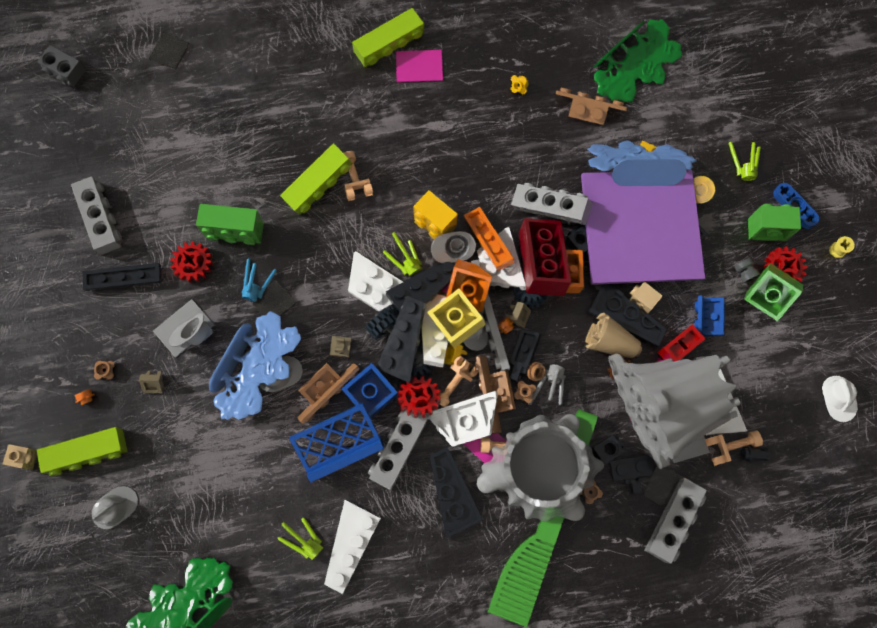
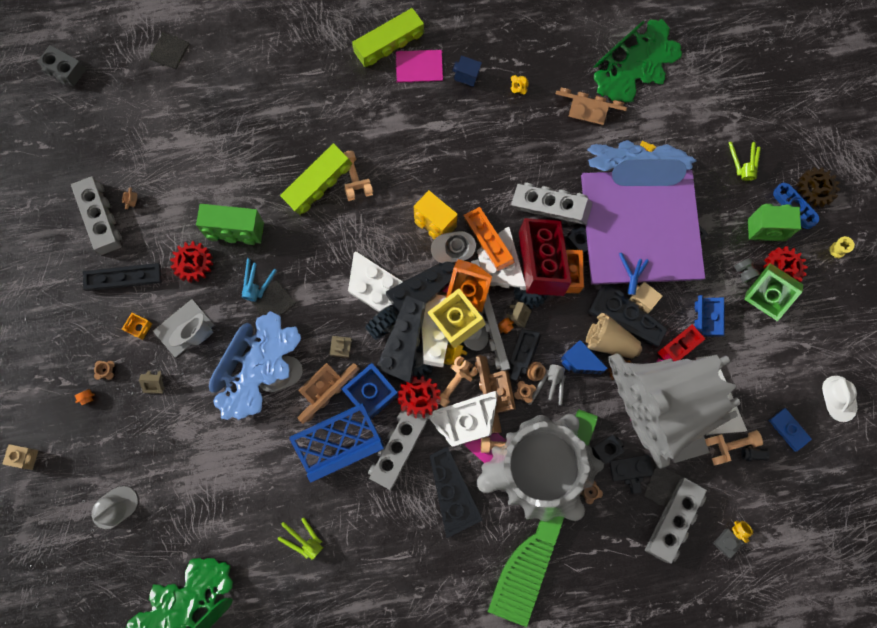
lime brick [37,427,127,477] -> none
white wing [324,500,381,594] -> none
lime plant [383,232,422,277] -> none
yellow plate [693,176,715,203] -> none
none -> medium nougat plate [122,187,137,209]
none -> light orange piece [122,313,152,340]
none -> dark blue brick [452,55,482,87]
none -> blue slope [561,340,607,374]
none -> blue plant [619,253,649,295]
none -> dark grey plate [713,529,744,558]
none -> yellow plate [732,521,753,543]
none -> blue plate [768,408,812,452]
none -> dark brown gear [797,167,840,207]

